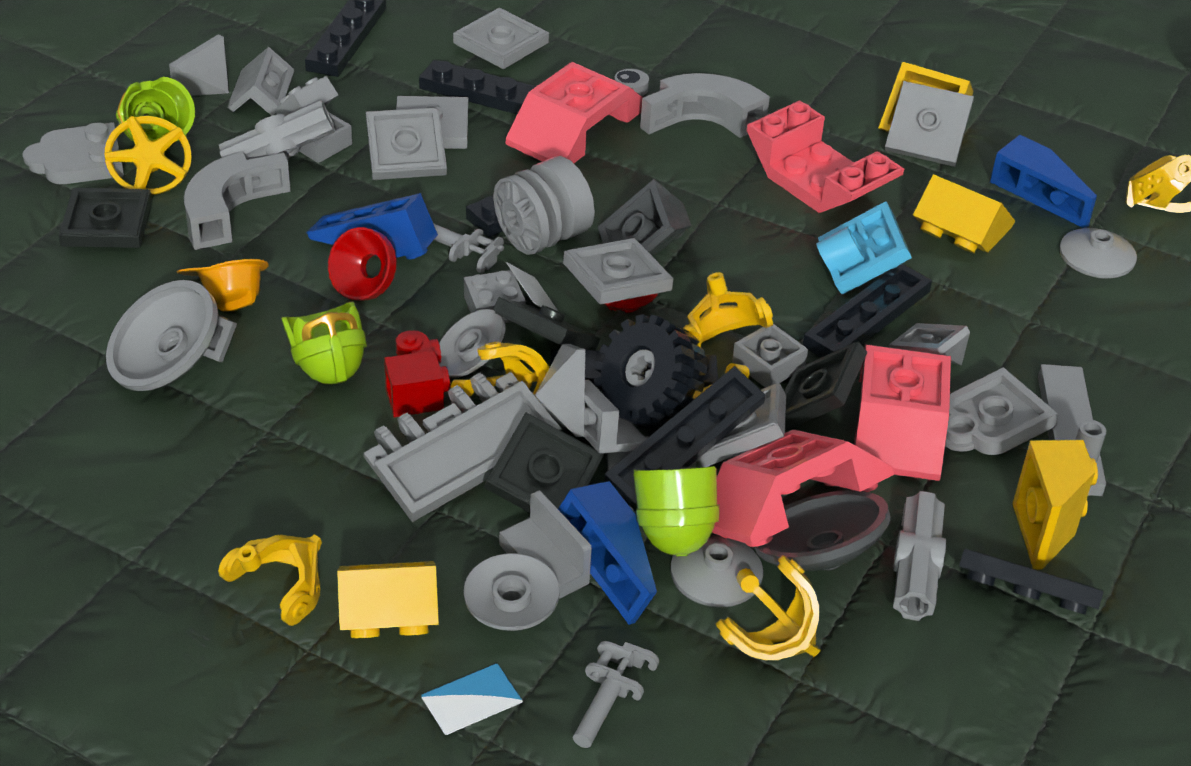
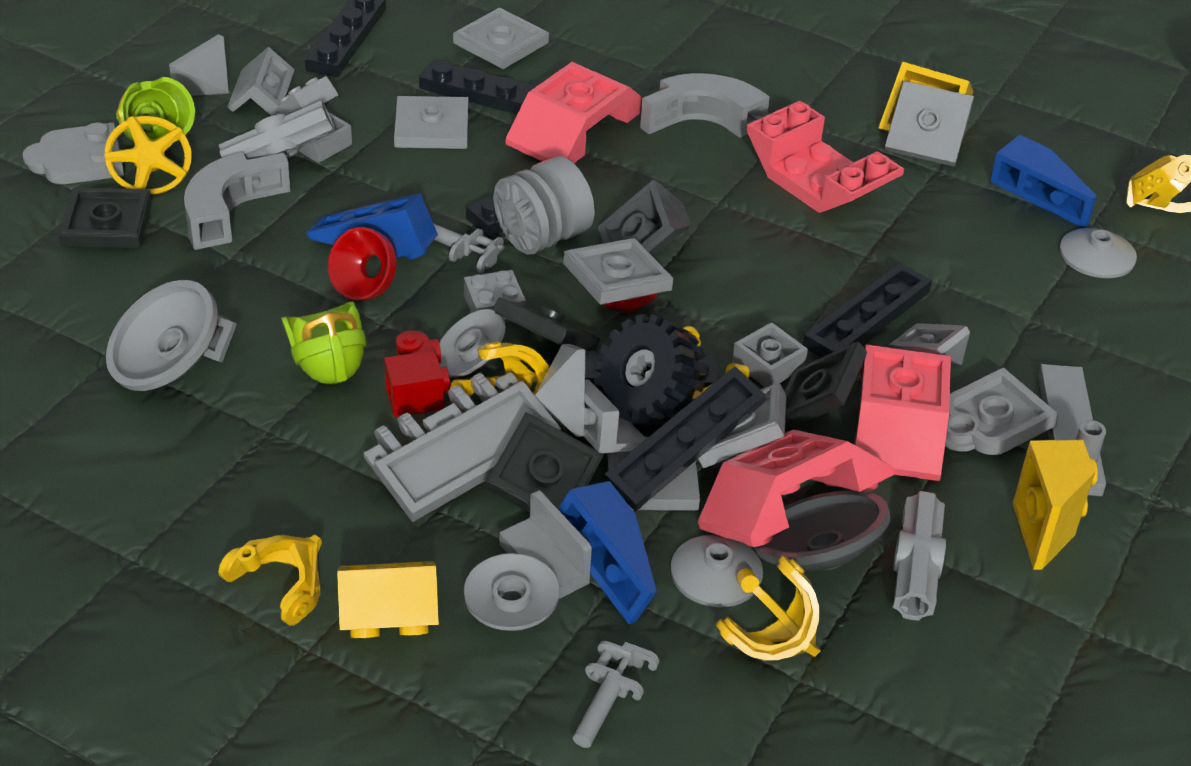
light orange piece [177,259,269,311] -> none
light grey plate [366,107,447,180] -> none
sticker [421,664,522,735] -> none
white sticker [506,262,558,311] -> none
light grey tile [614,69,649,96] -> none
lime helmet [633,466,719,556] -> none
yellow helmet [684,272,773,347] -> none
medium azure plate [816,201,912,295] -> none
yellow slope [913,174,1015,253] -> none
black plate [959,548,1104,615] -> none

